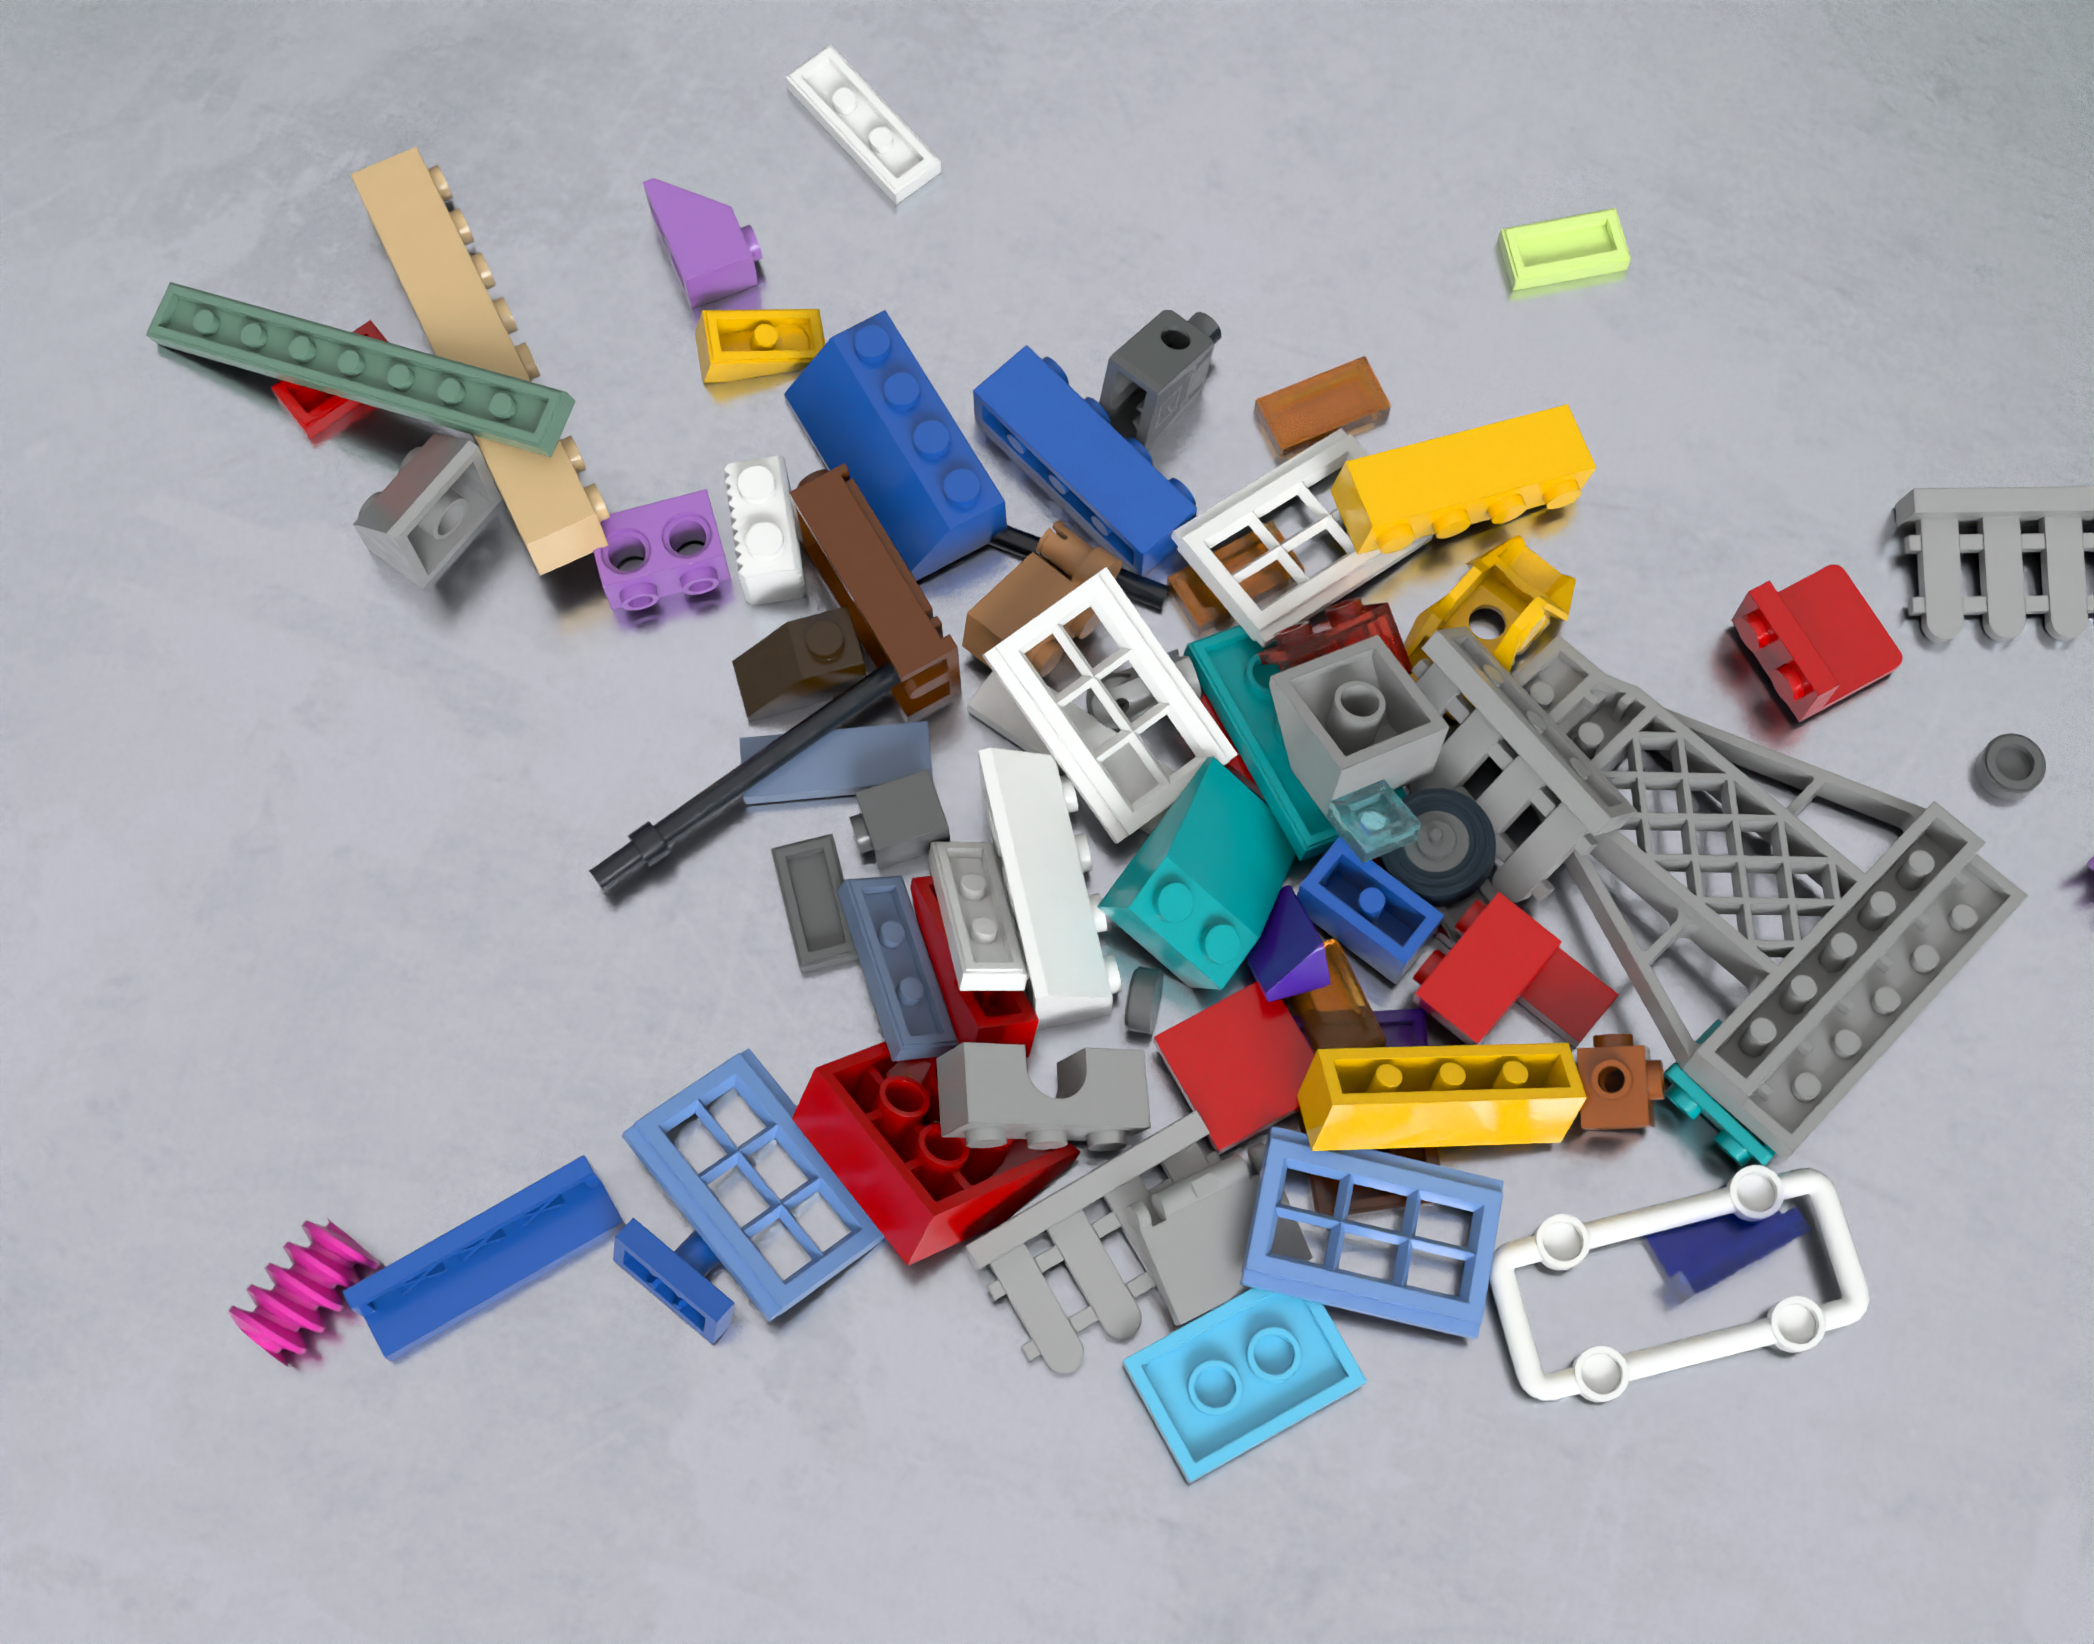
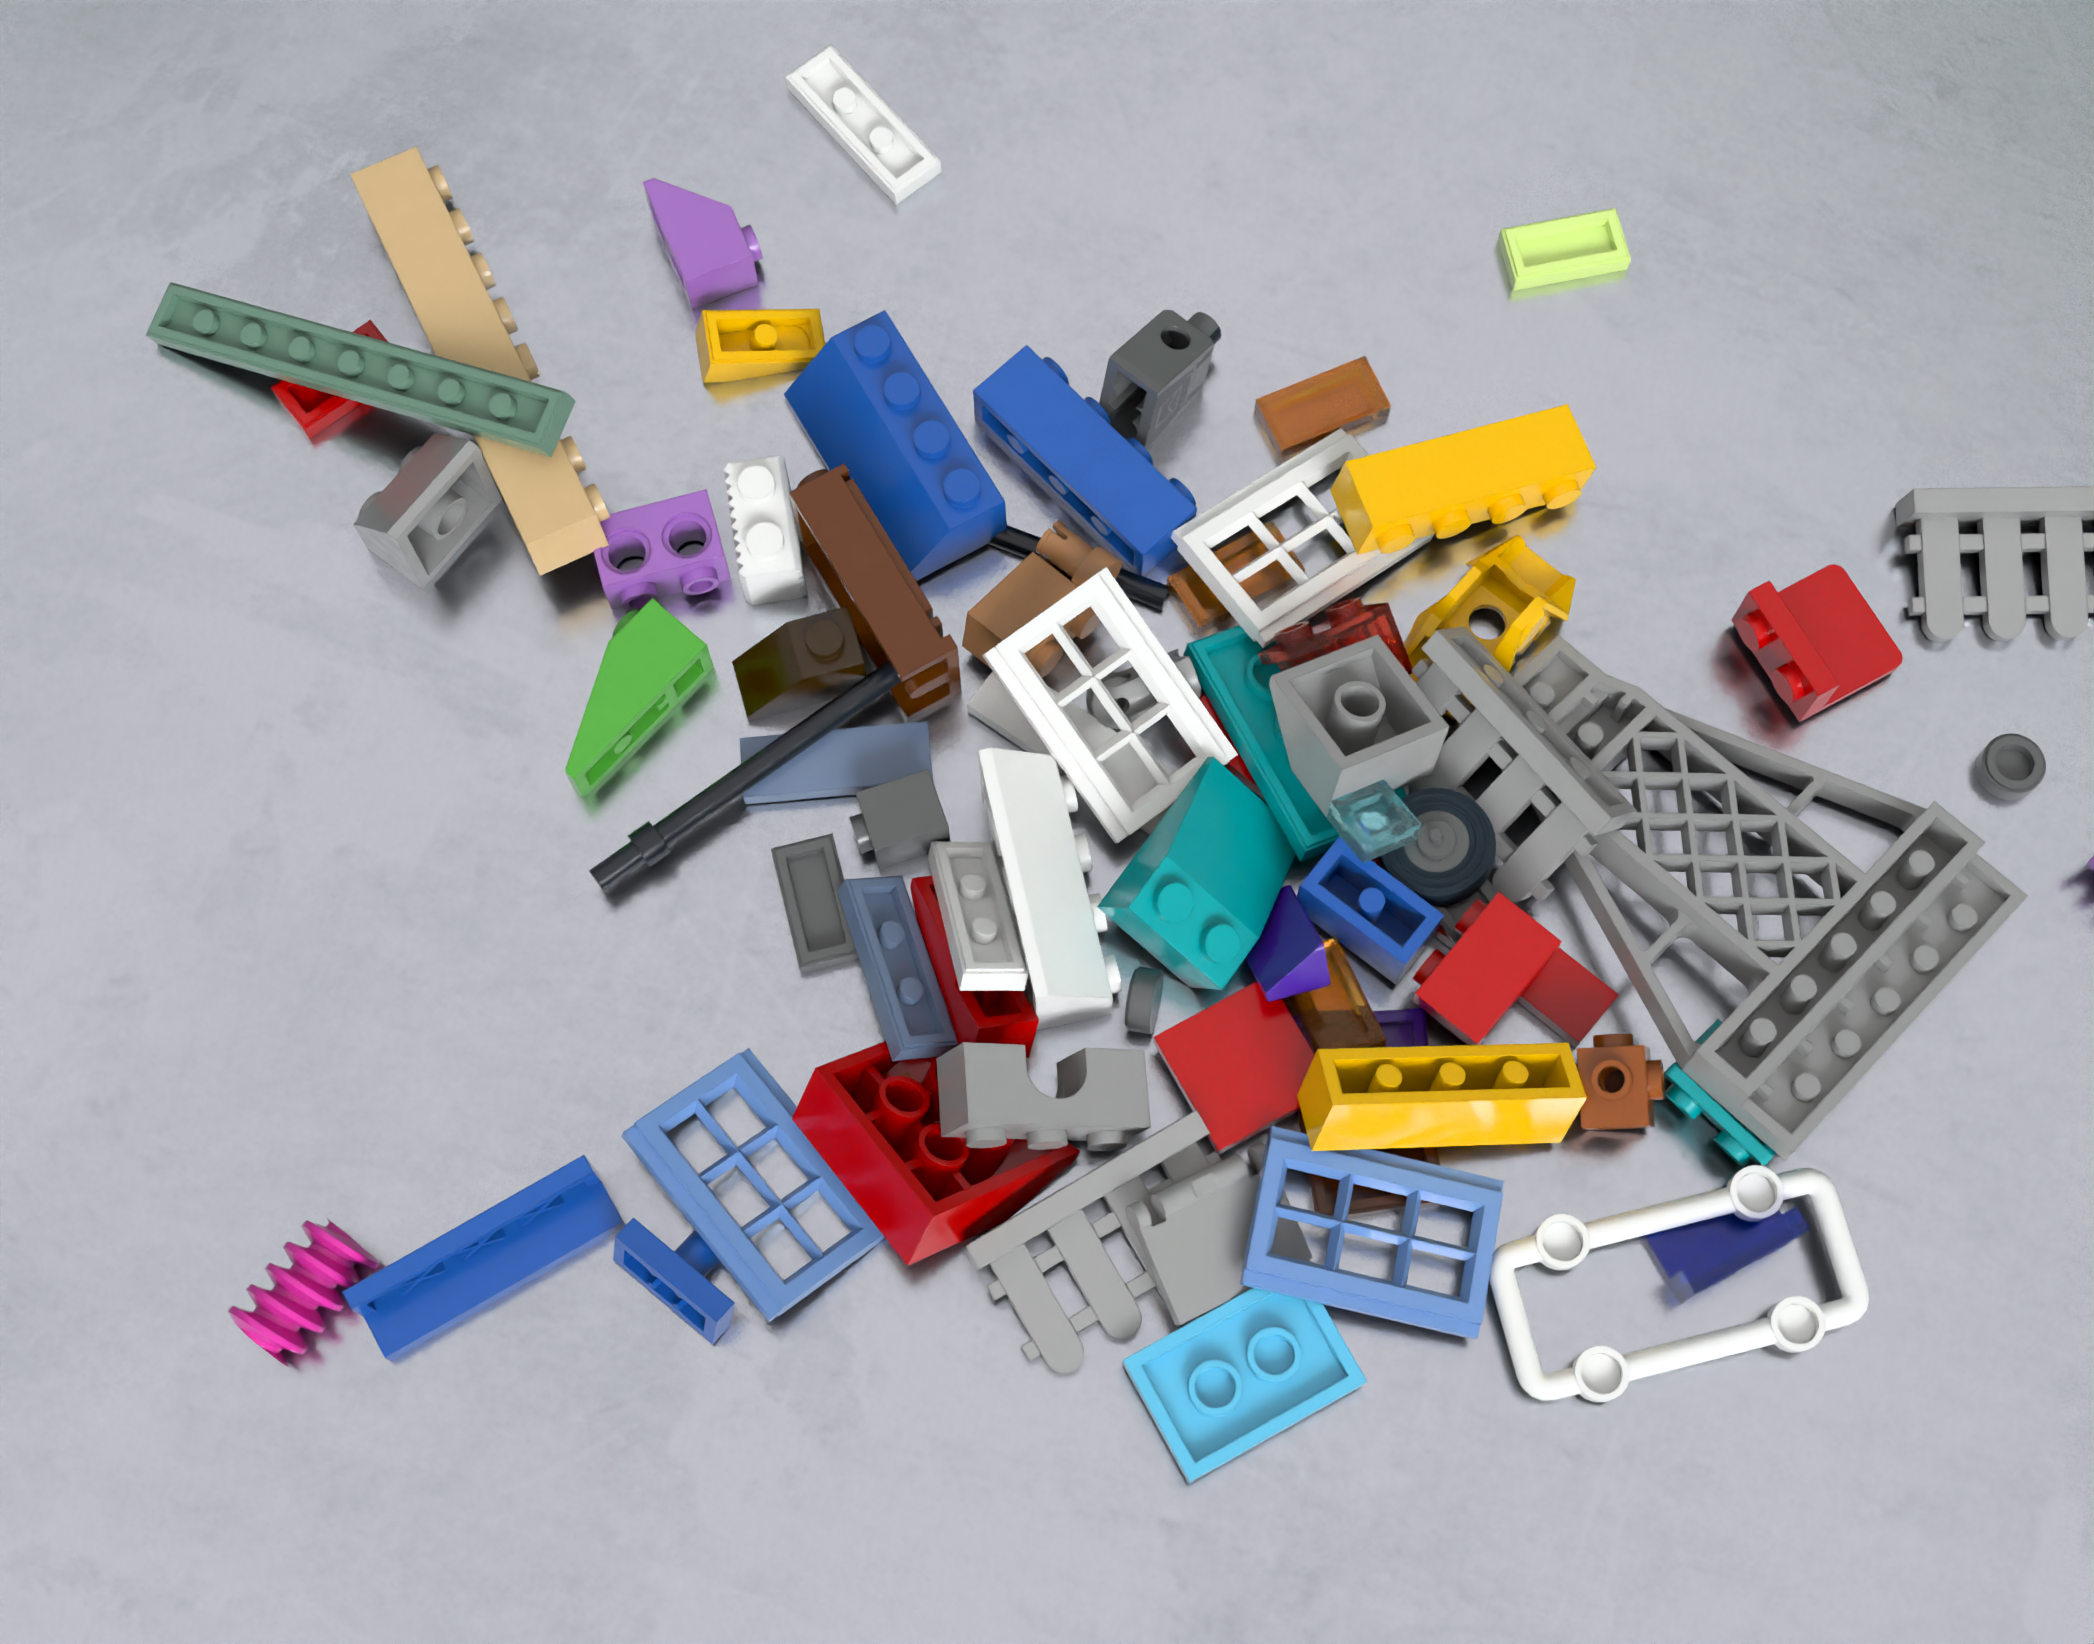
none -> bright green slope [565,598,714,799]

